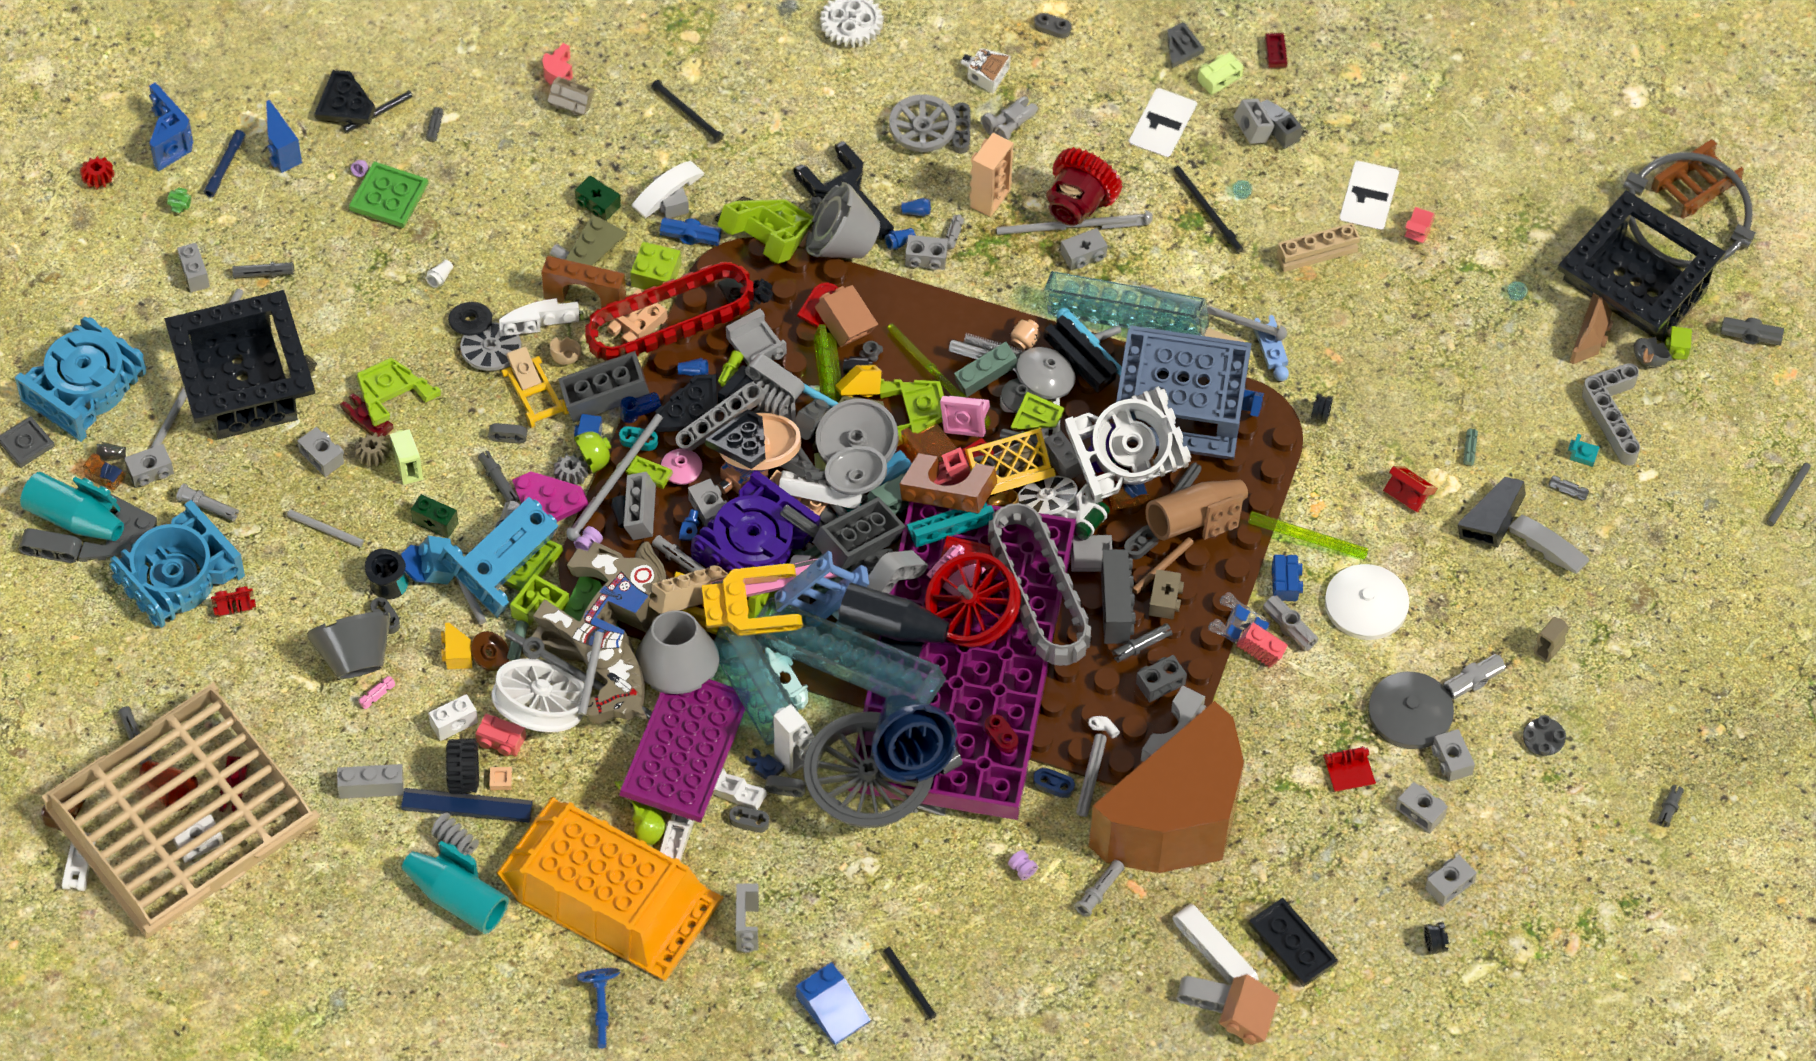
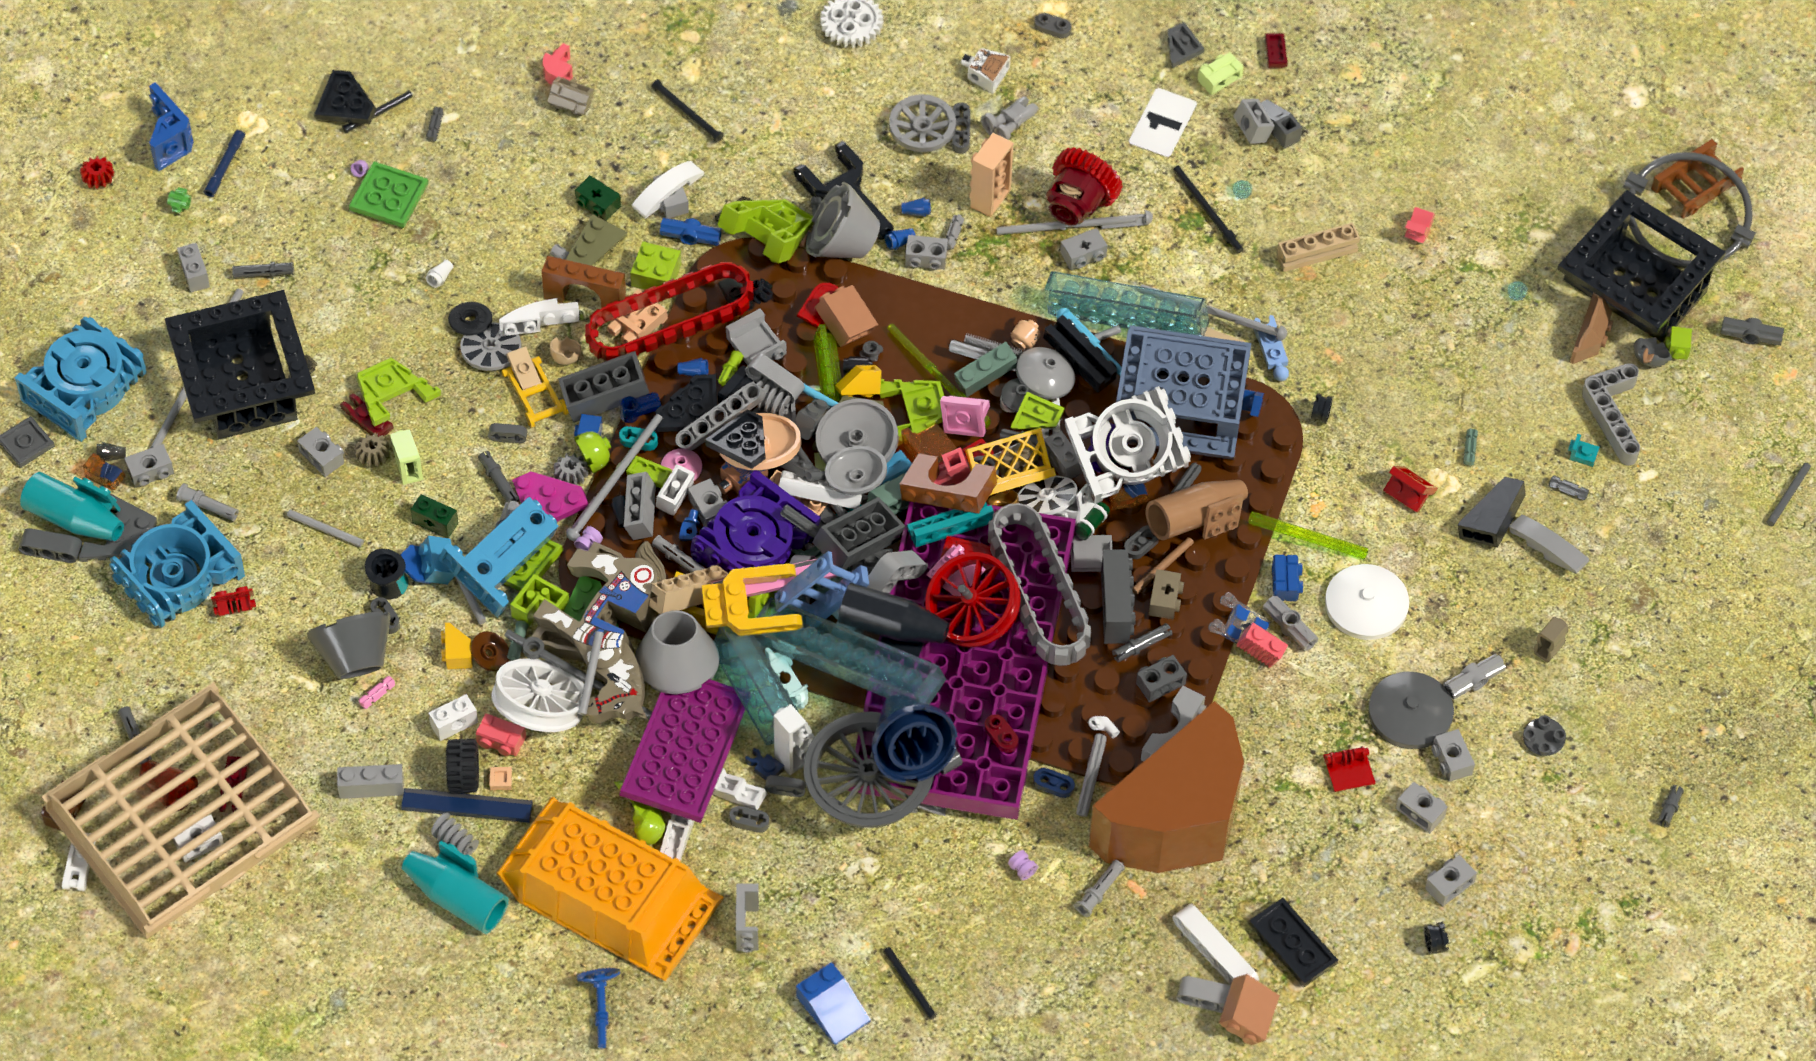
blue slope [266,99,302,173] -> none
white sticker [1340,161,1399,229] -> none
none -> white brick [656,464,695,516]

